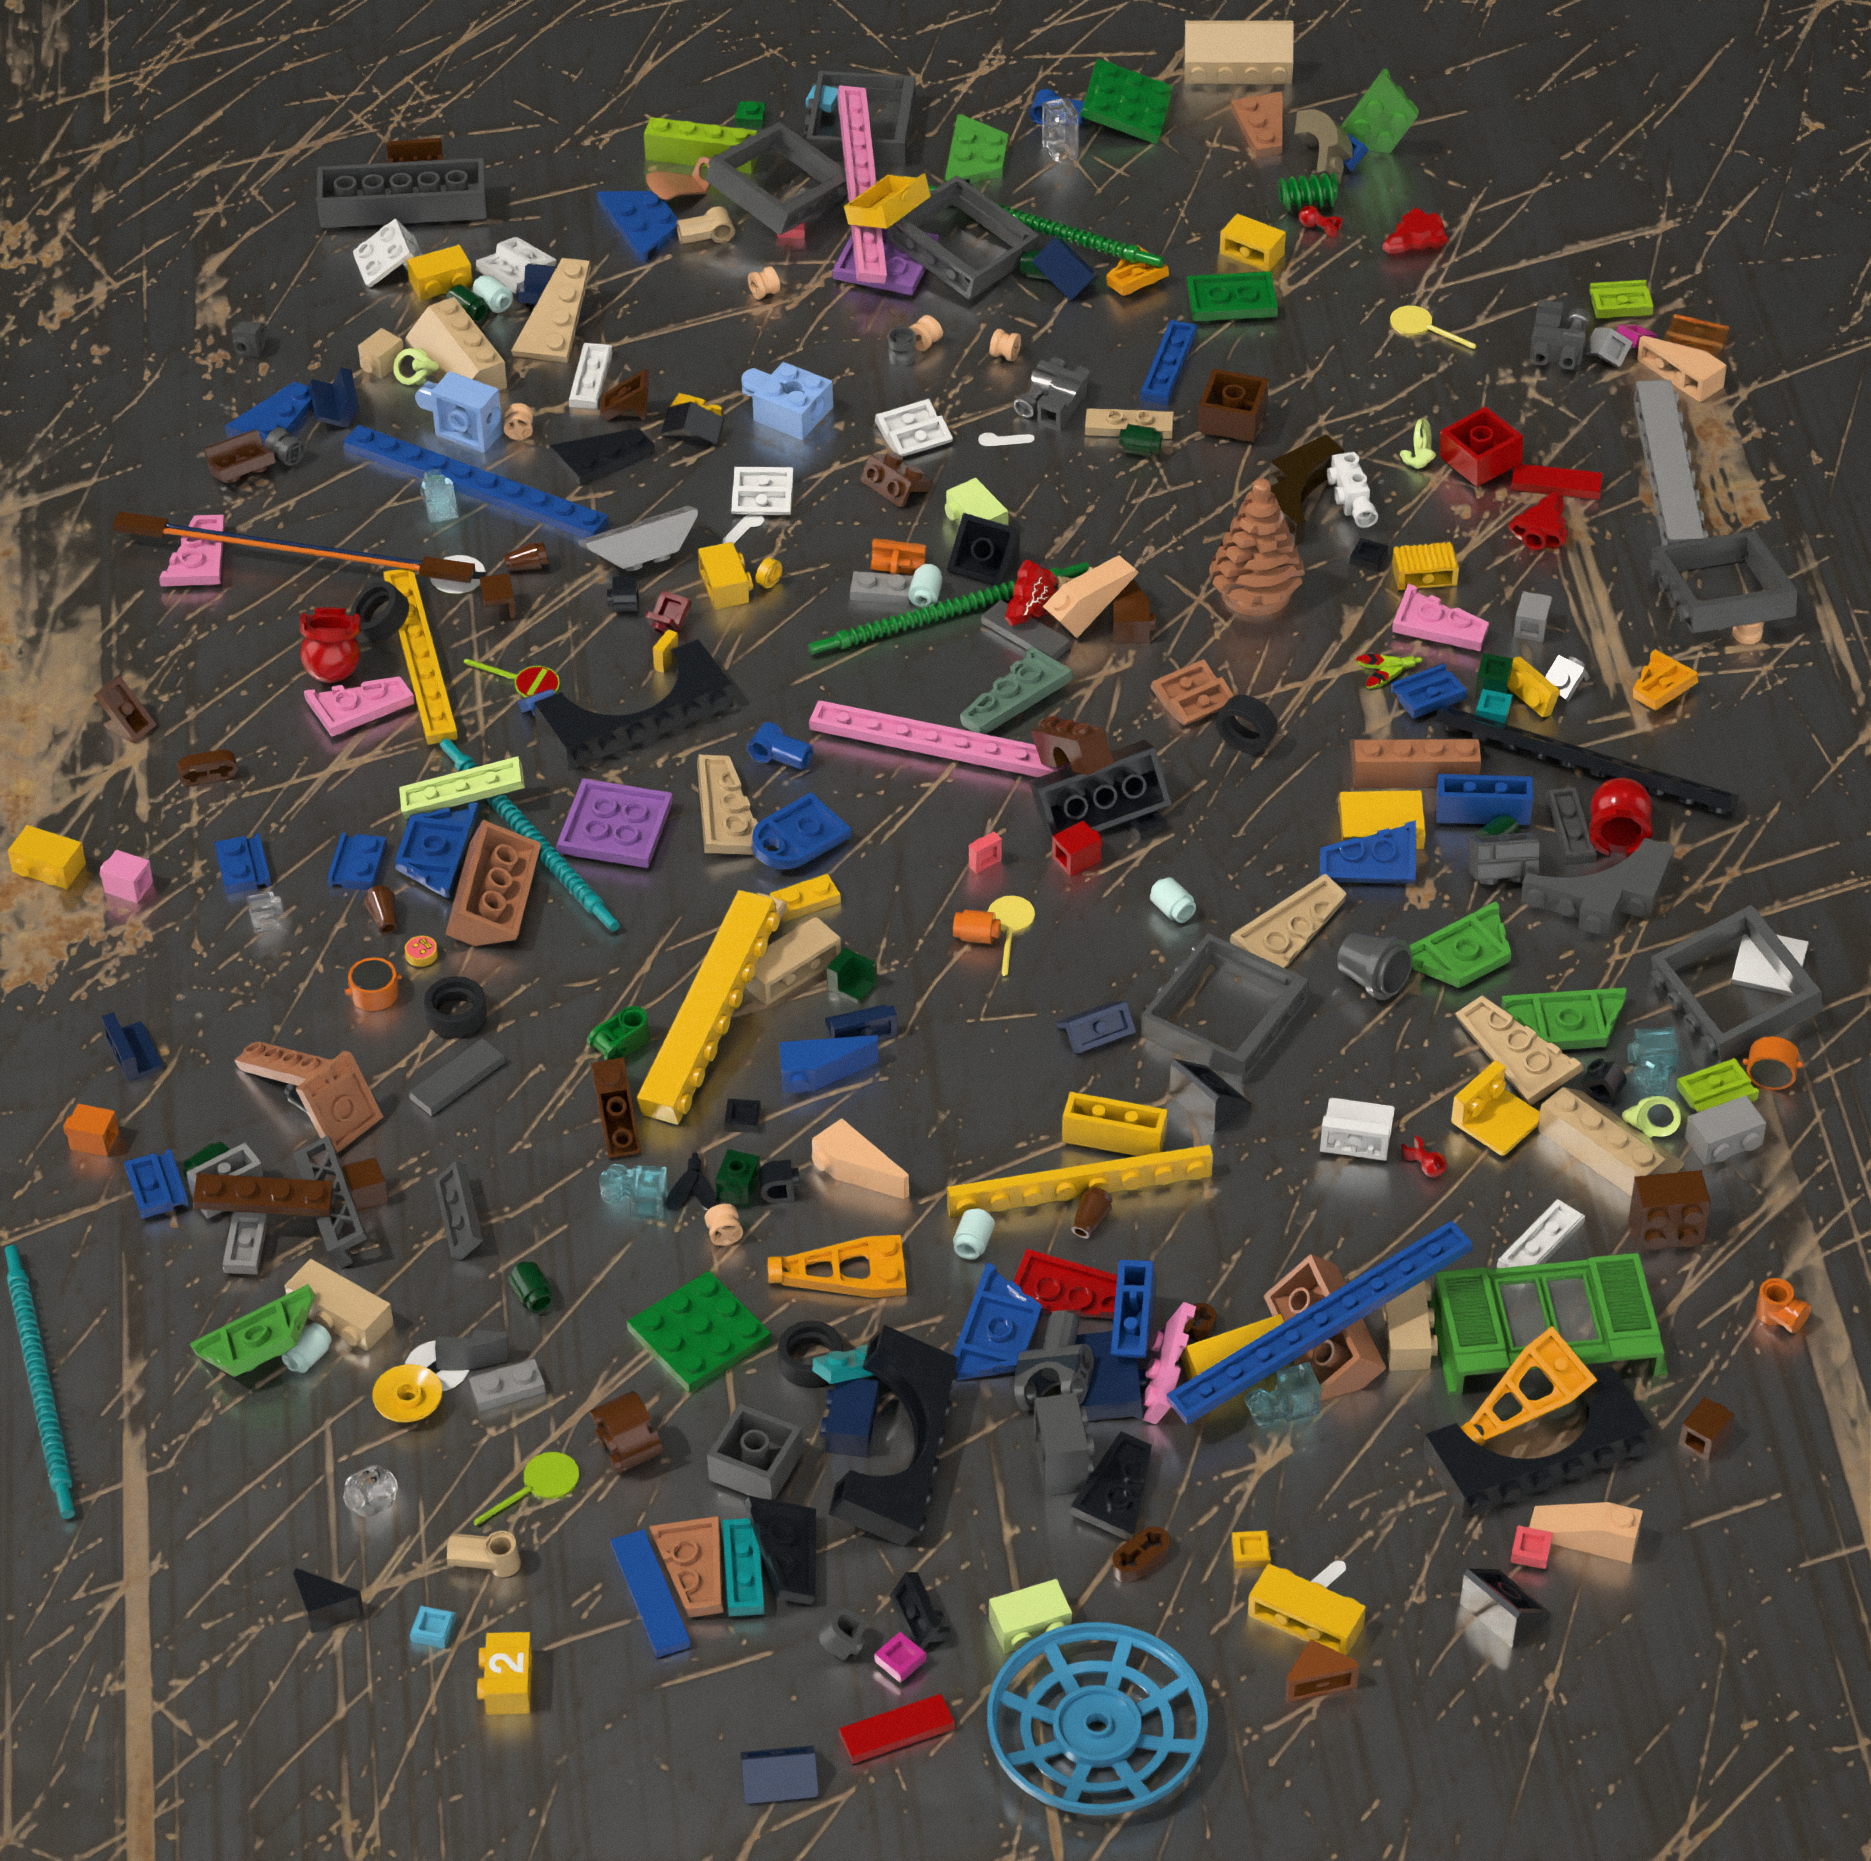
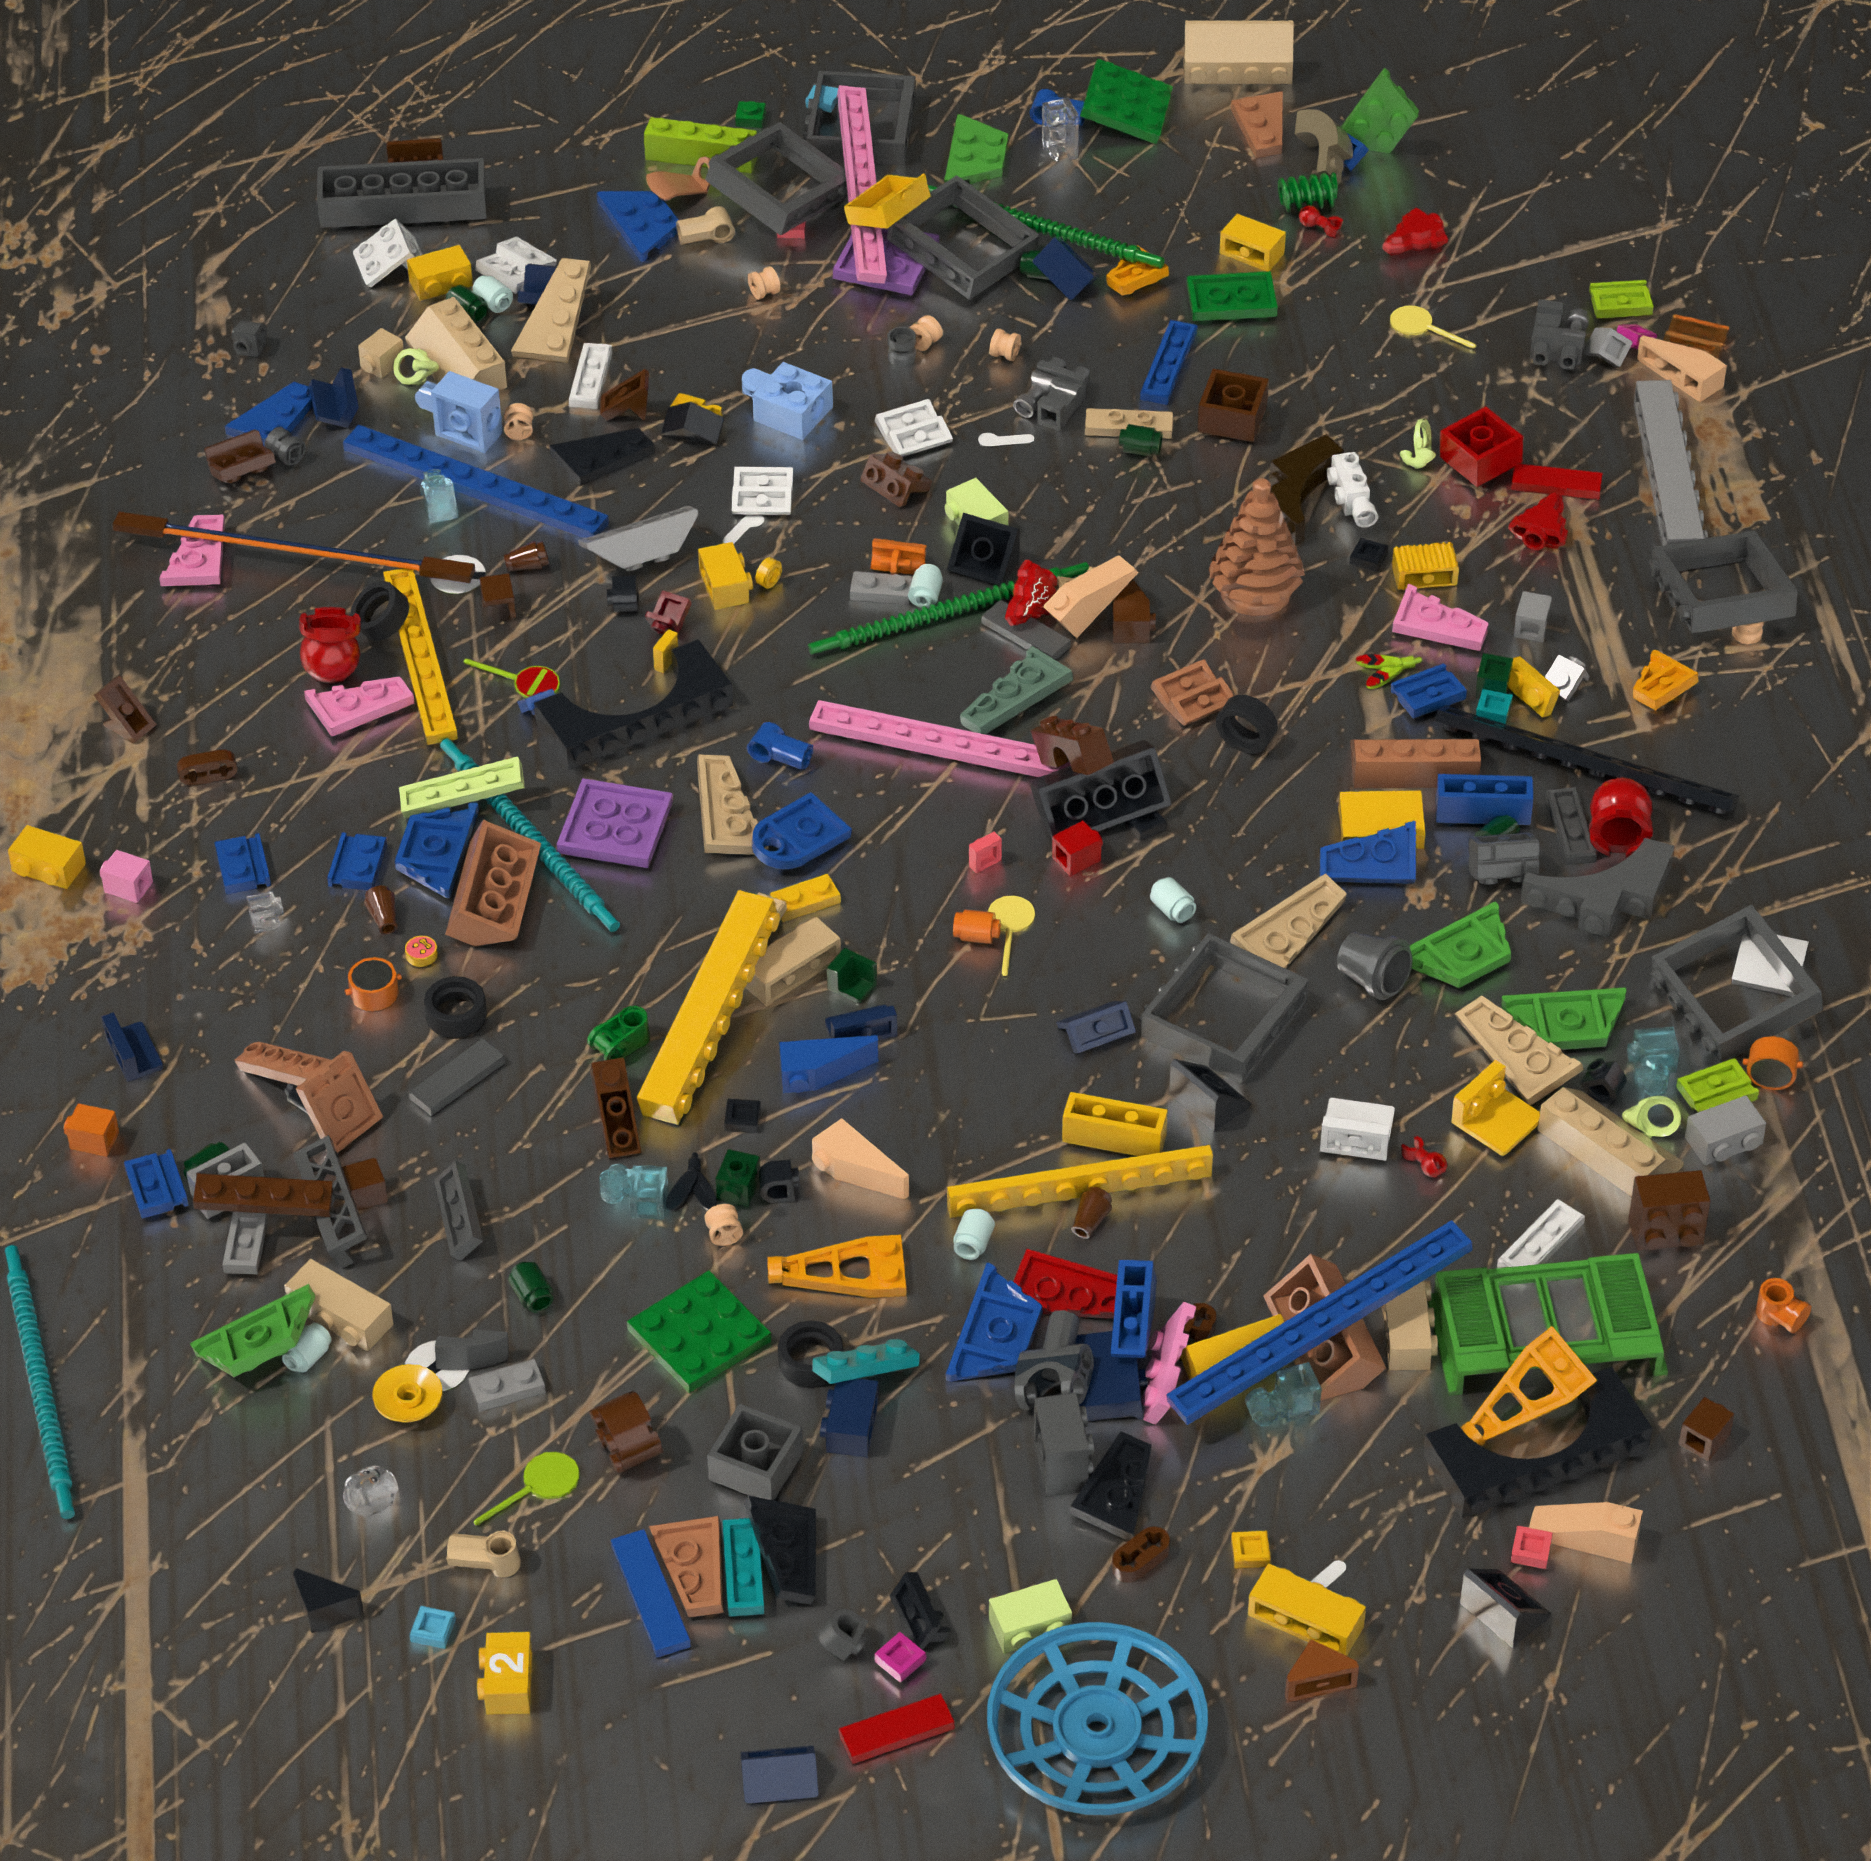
black arch [828,1325,958,1547] -> none

